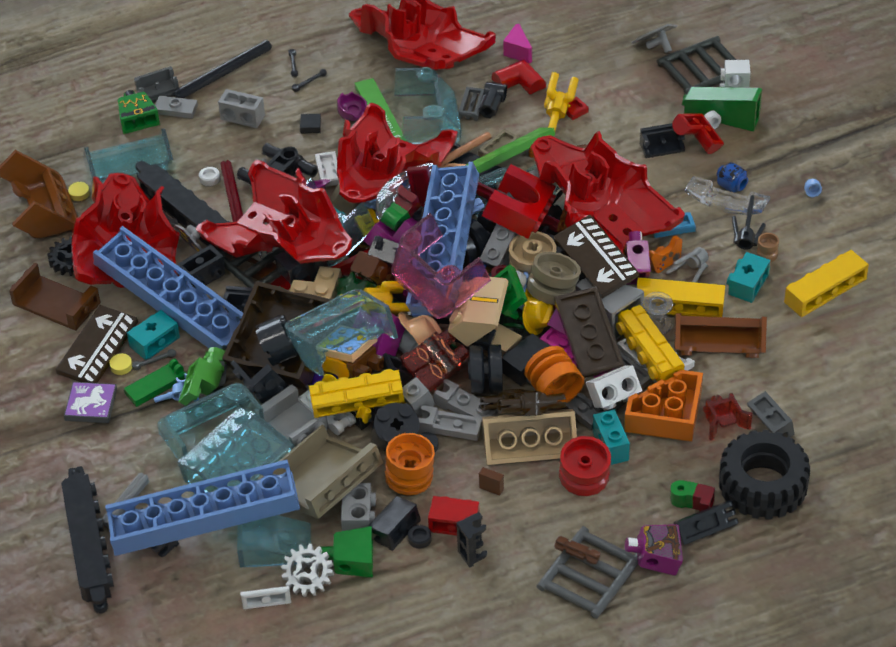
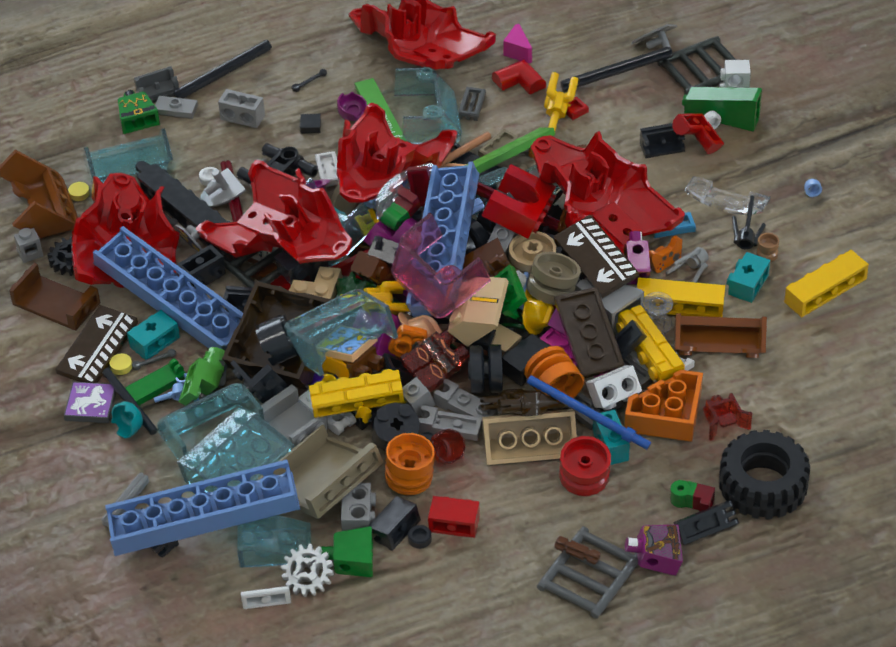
black hinge [61,466,114,613] -> none
black hinge [288,49,298,77] -> none
black hinge [456,512,487,568] -> none
black piece [479,81,507,119] -> none
reddish brown tile [479,467,504,496] -> none
blue head [716,162,748,193] -> none
dark grey hinge [747,391,795,437] -> none
none -> light grey brick [14,228,43,263]
none -> black bar [102,368,158,435]
none -> teal hair [111,401,143,439]
none -> light grey shield [200,168,246,207]
none -> orange piece [388,325,427,362]
none -> clear red hair [430,429,466,465]
none -> reddish brown hinge [463,237,510,280]
none -> blue bar [527,375,651,450]
none -> black axle [560,47,673,91]
none -> black tile [615,320,647,360]

